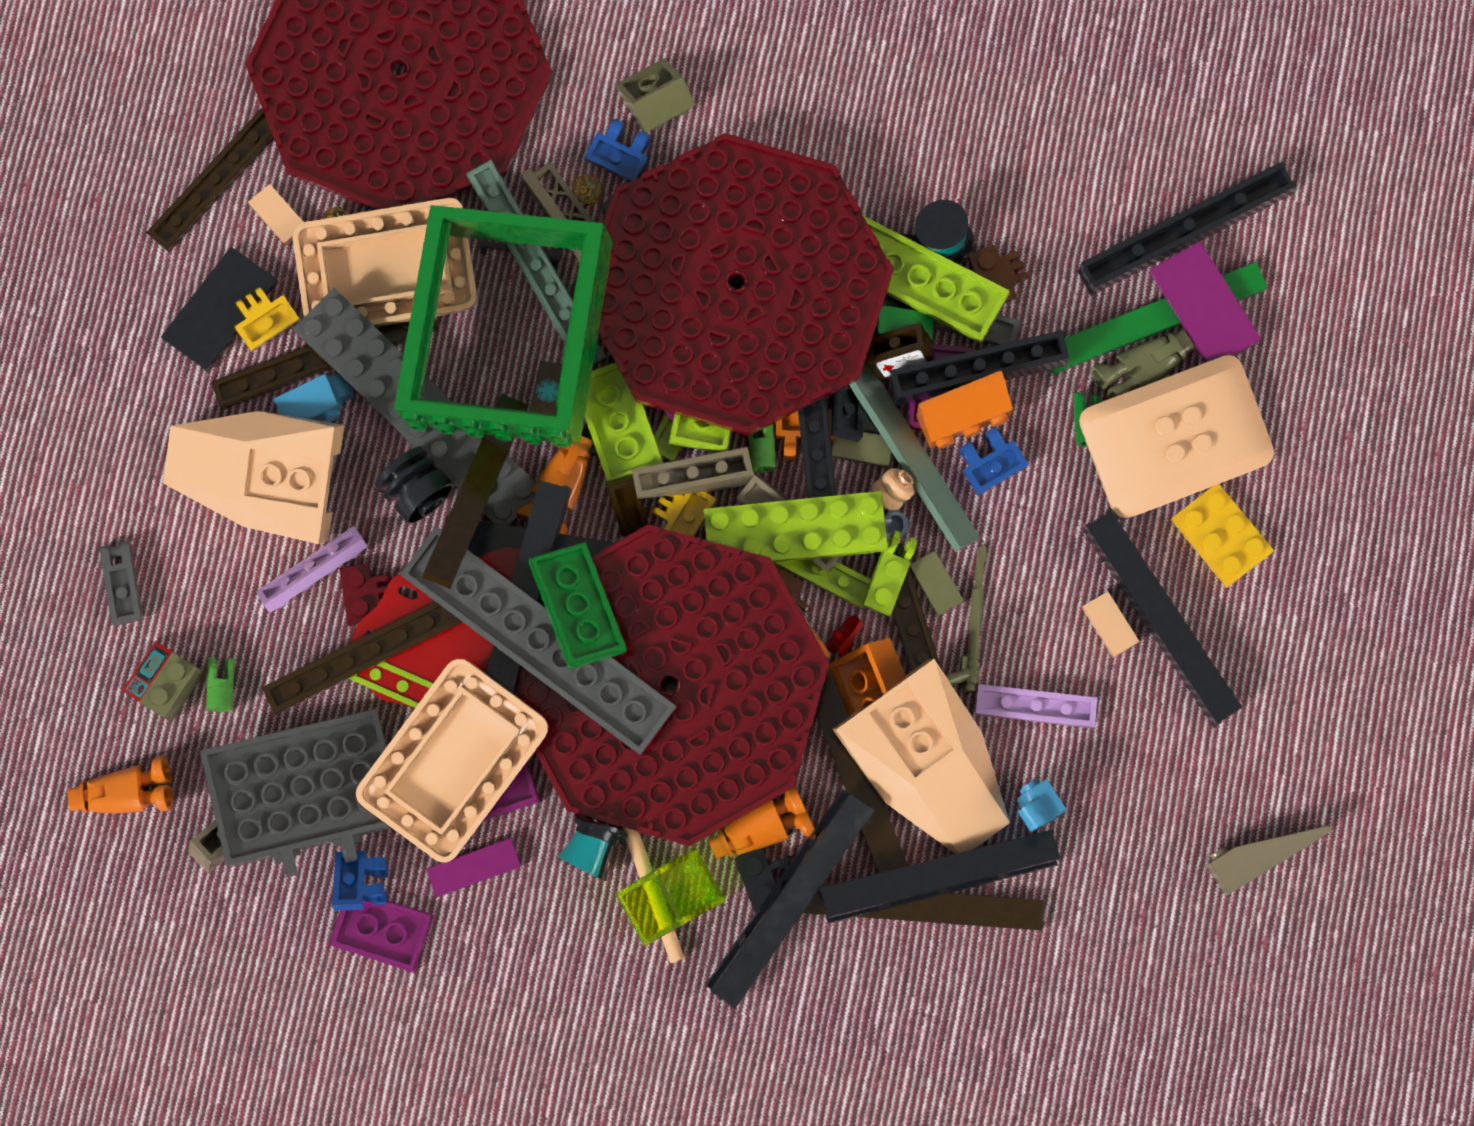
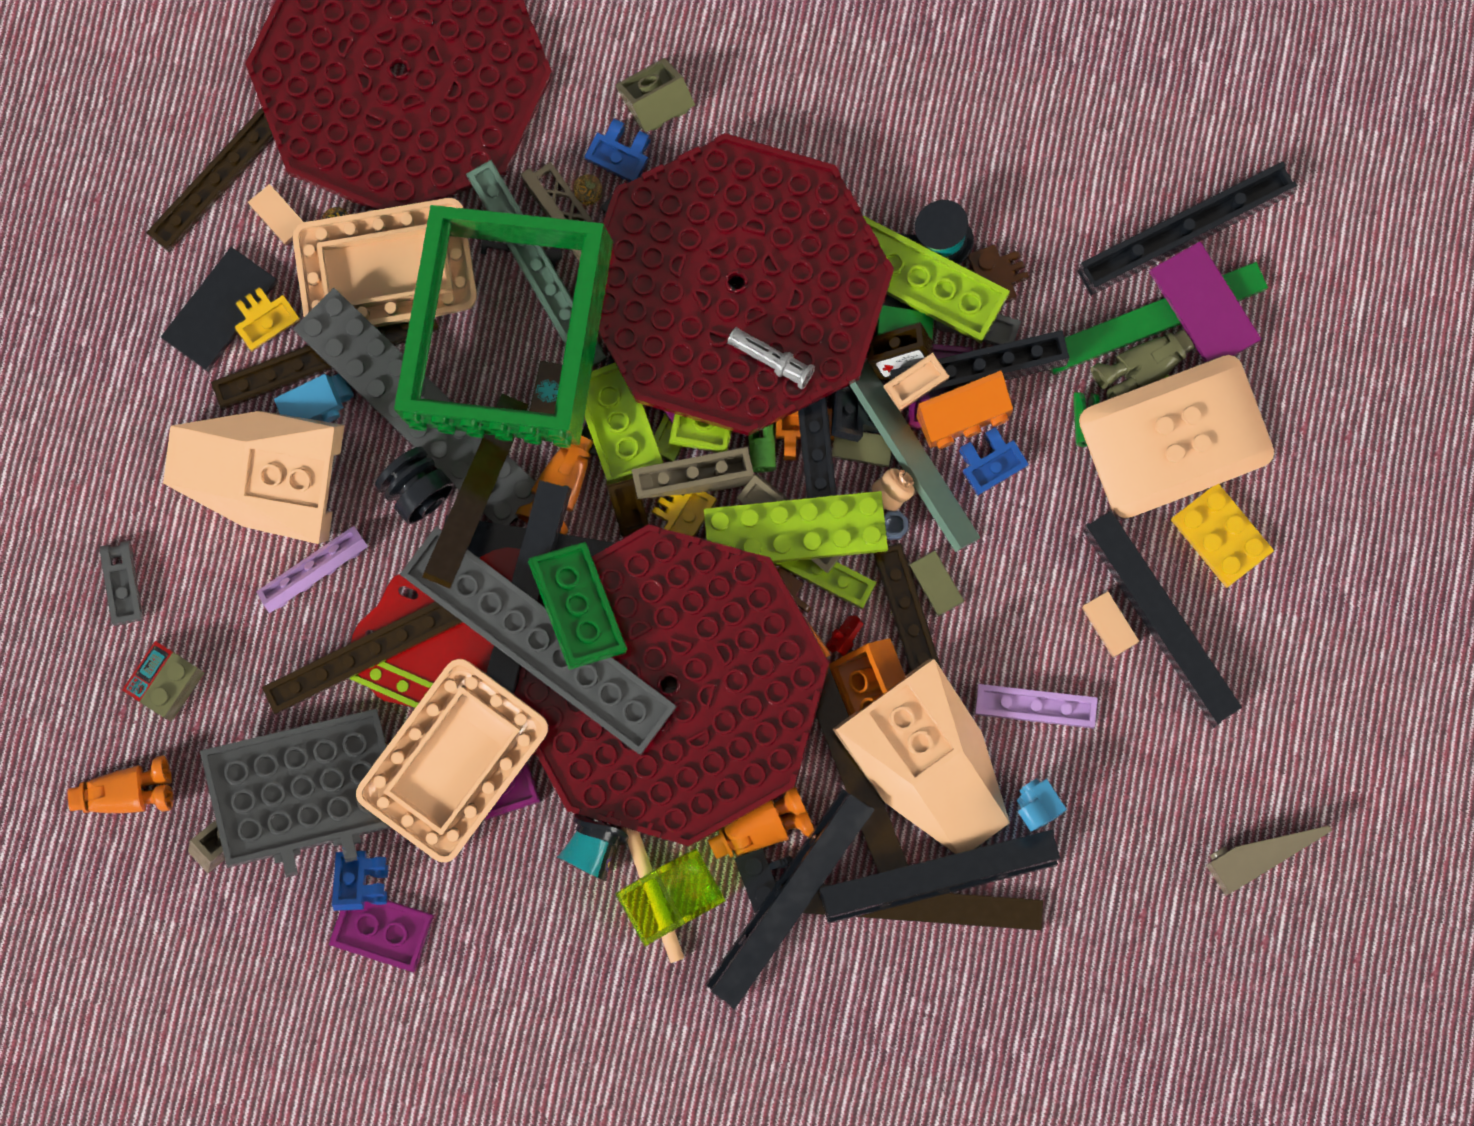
bright green hinge [206,657,234,712] -> none
dark red hinge [339,563,392,627] -> none
magenta tile [426,838,522,898] -> none
lime hinge [861,530,918,617] -> none
olive piece [946,546,987,693] -> none
none -> light grey pin [727,327,815,389]
none -> light nougat tile [883,353,950,411]

